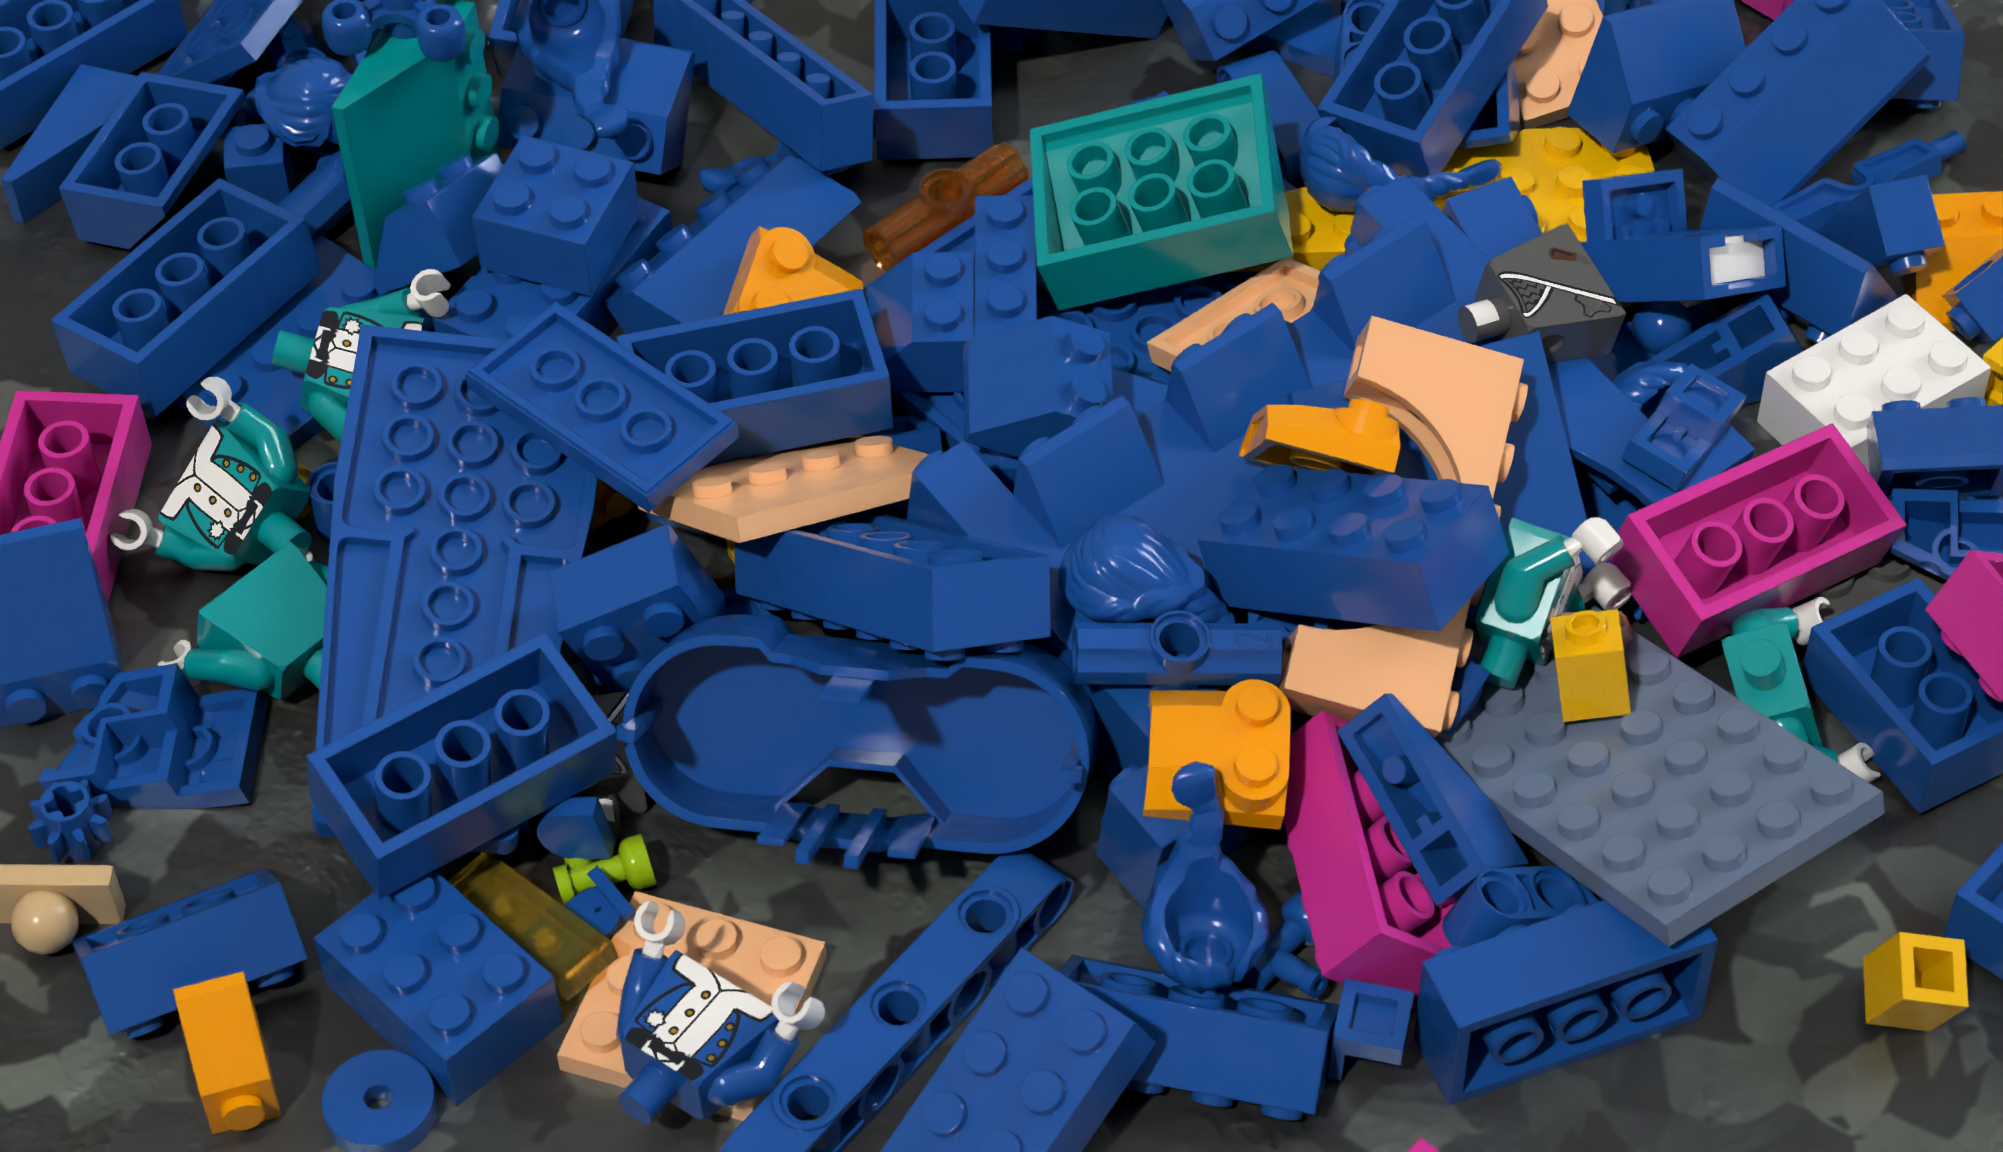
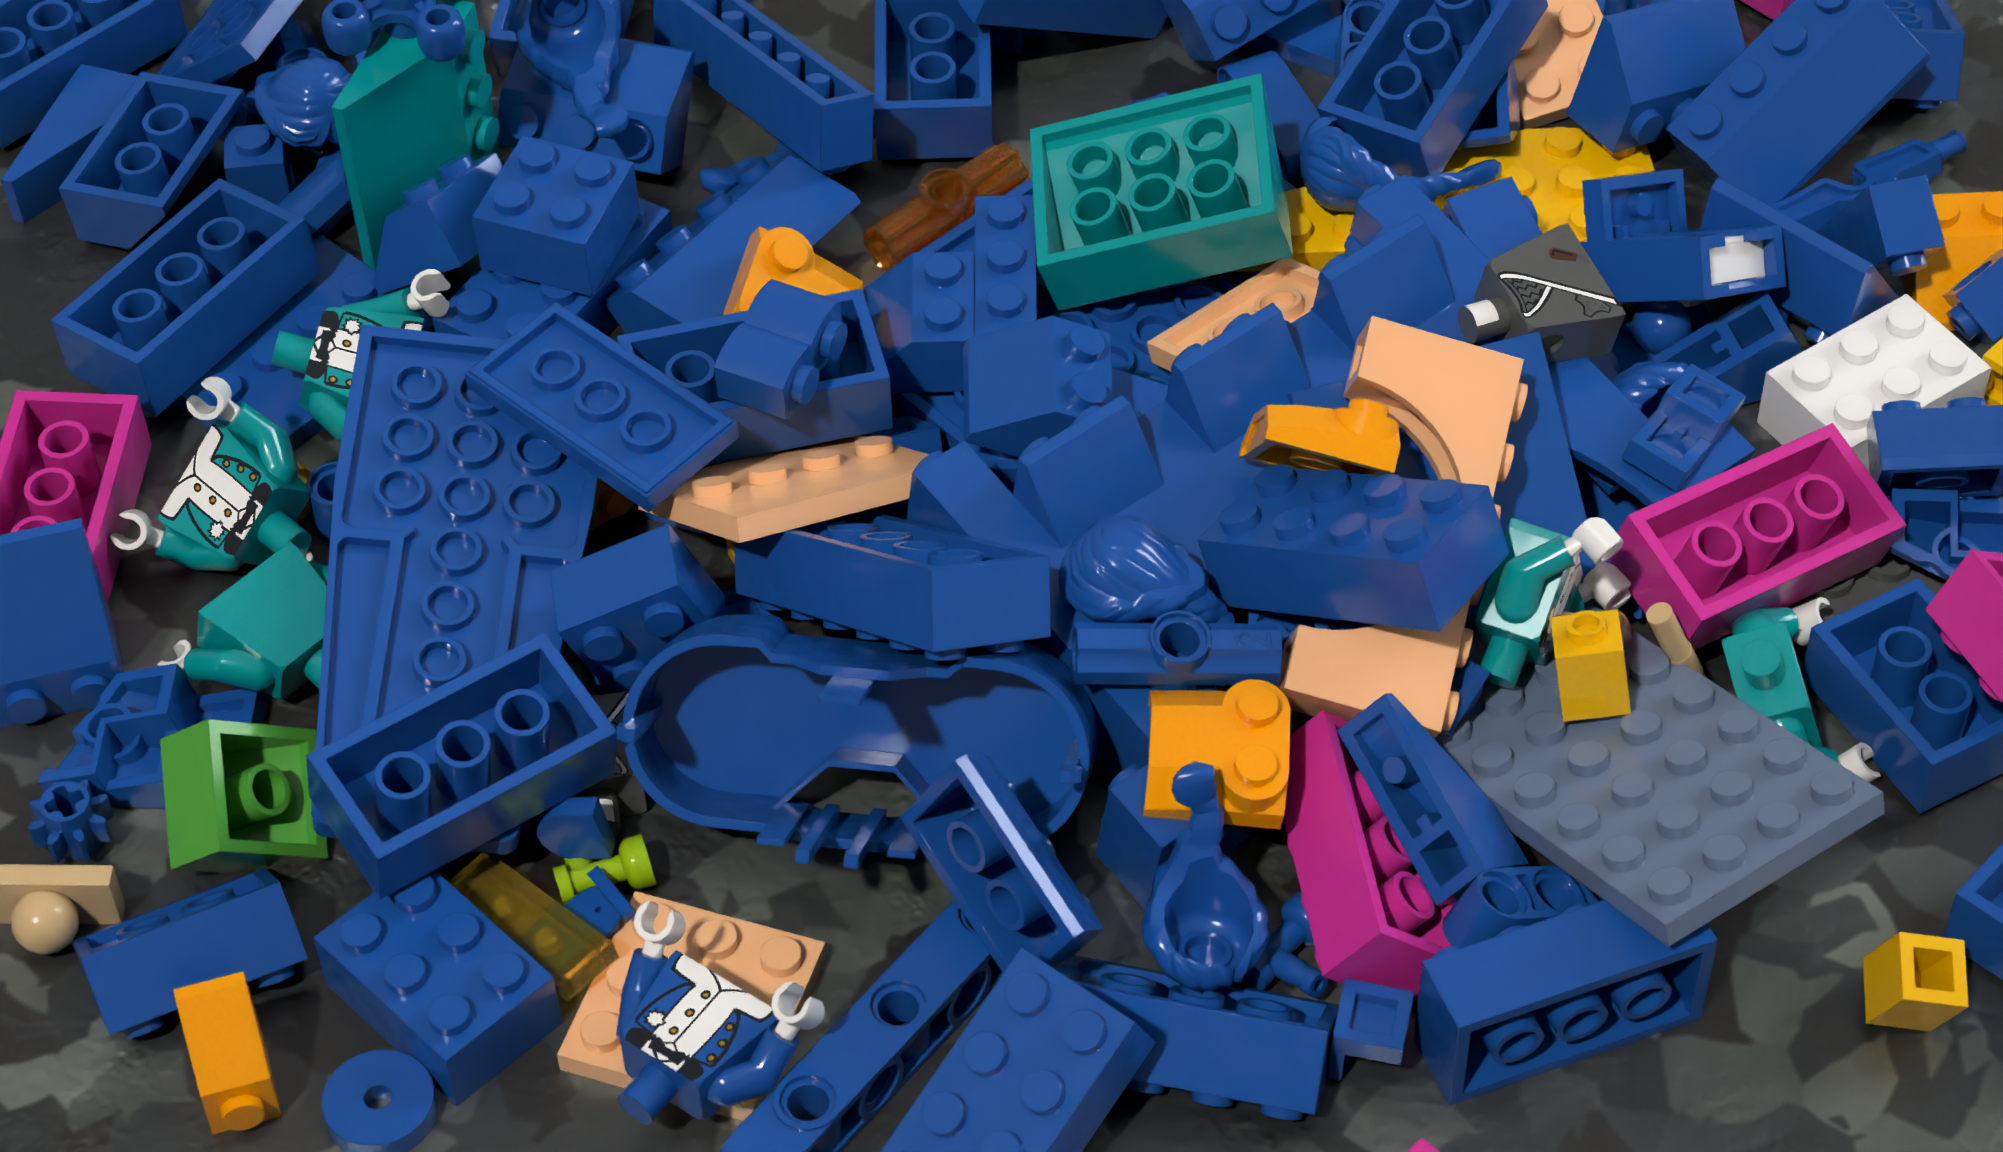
none -> bright green slope [160,719,328,873]
none -> blue brick [714,279,848,420]
none -> blue slope [900,754,1104,973]
none -> tan piece [1646,602,1706,677]

